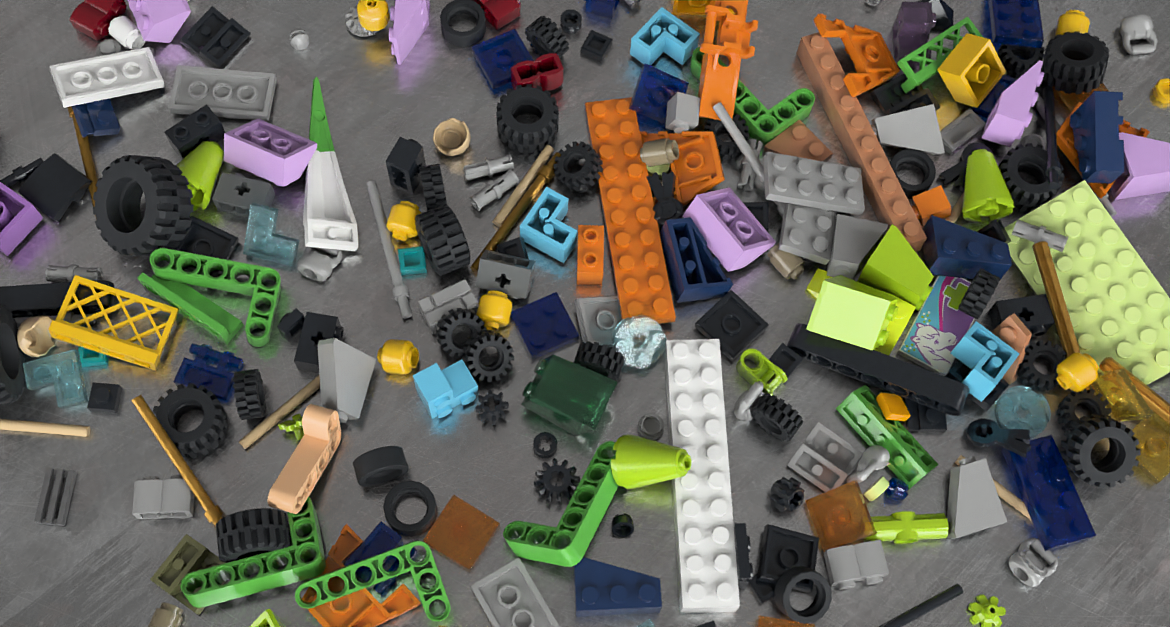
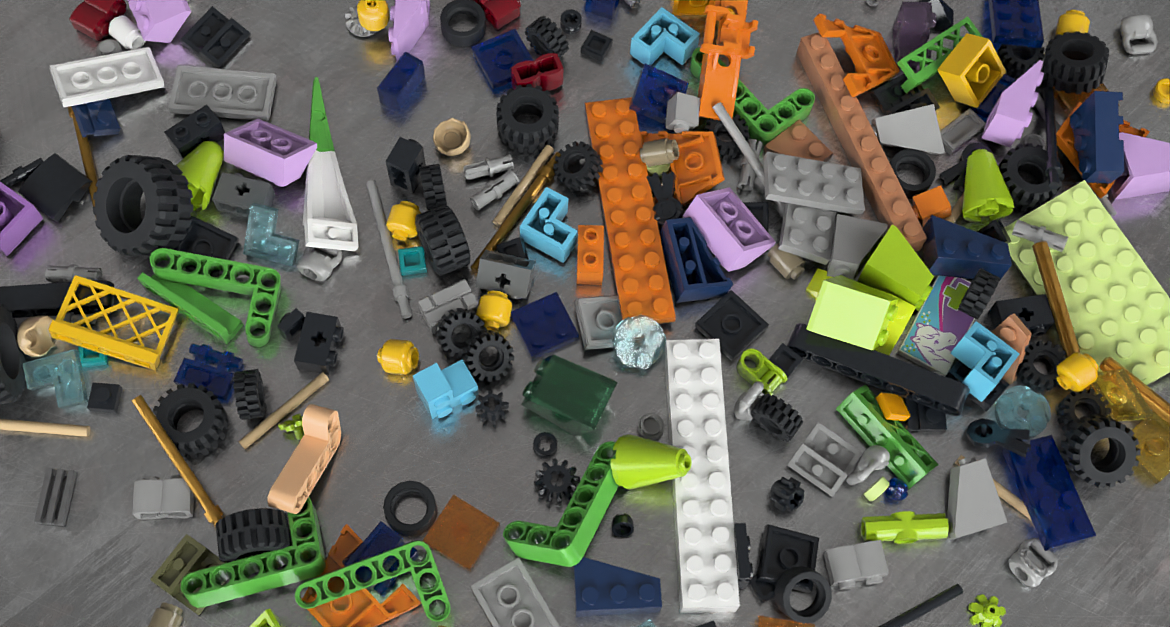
light grey hinge [289,28,310,50] -> none
light grey slope [317,338,376,423] -> none
black tyre [353,446,409,487] -> none
black tyre [573,341,625,382] -> none
clear orange plate [805,481,877,552] -> none
none -> clear blue brick [377,52,425,112]

